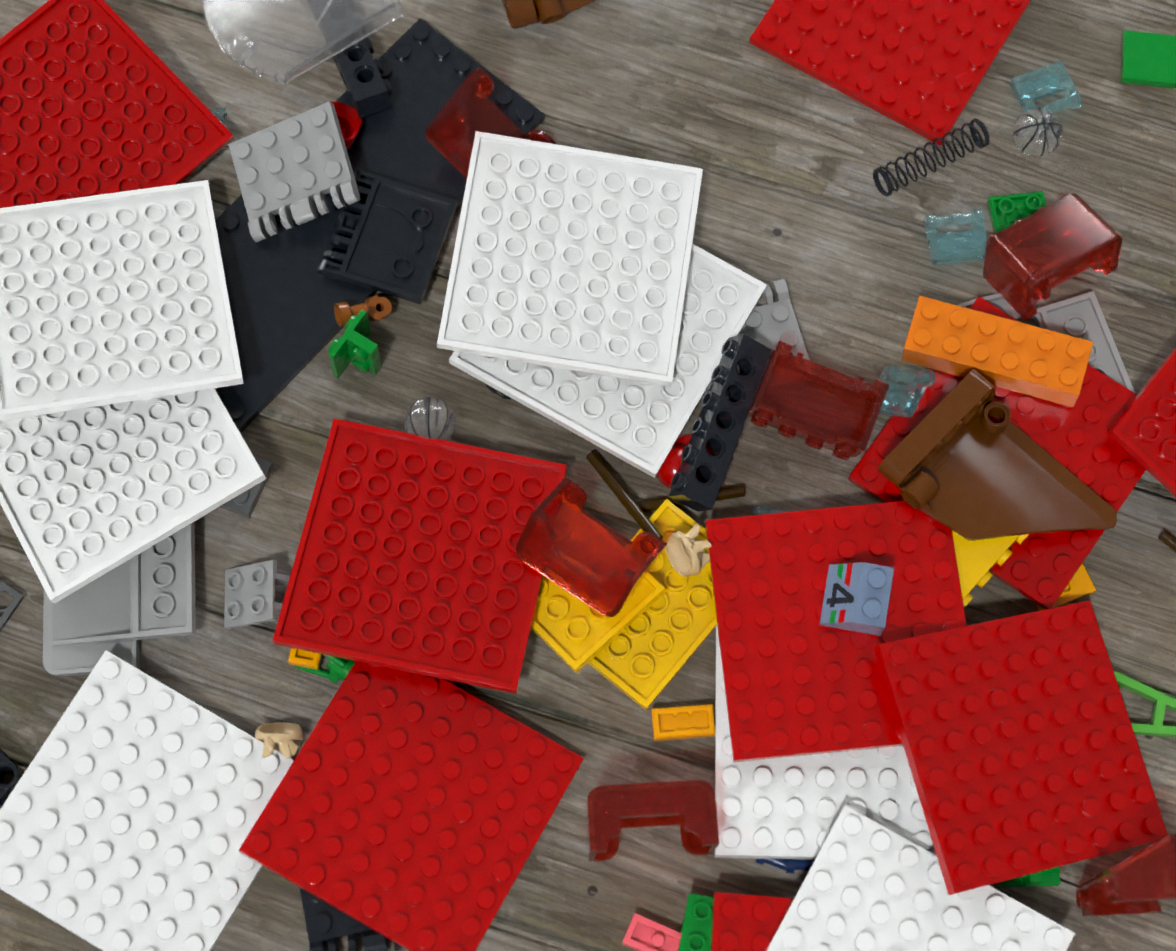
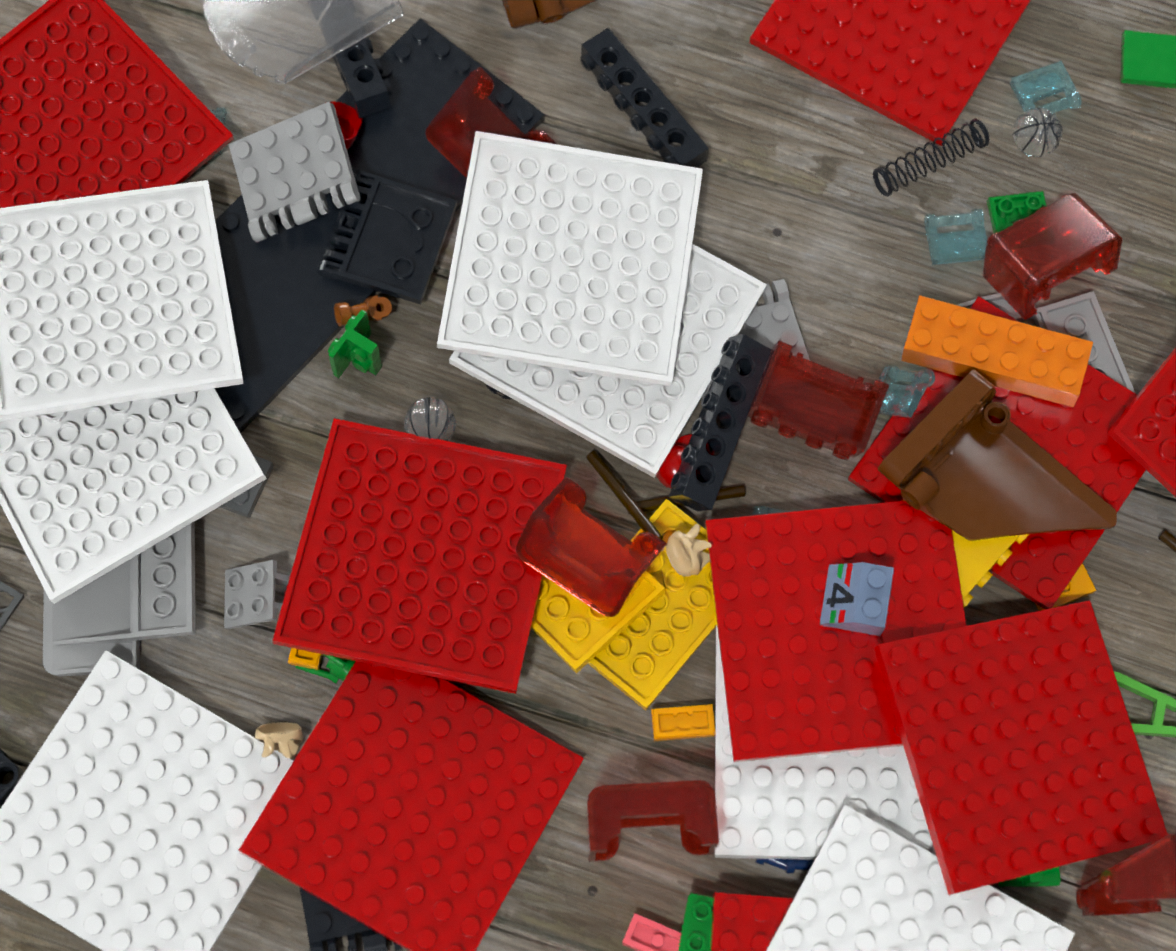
none -> black brick [580,28,709,168]

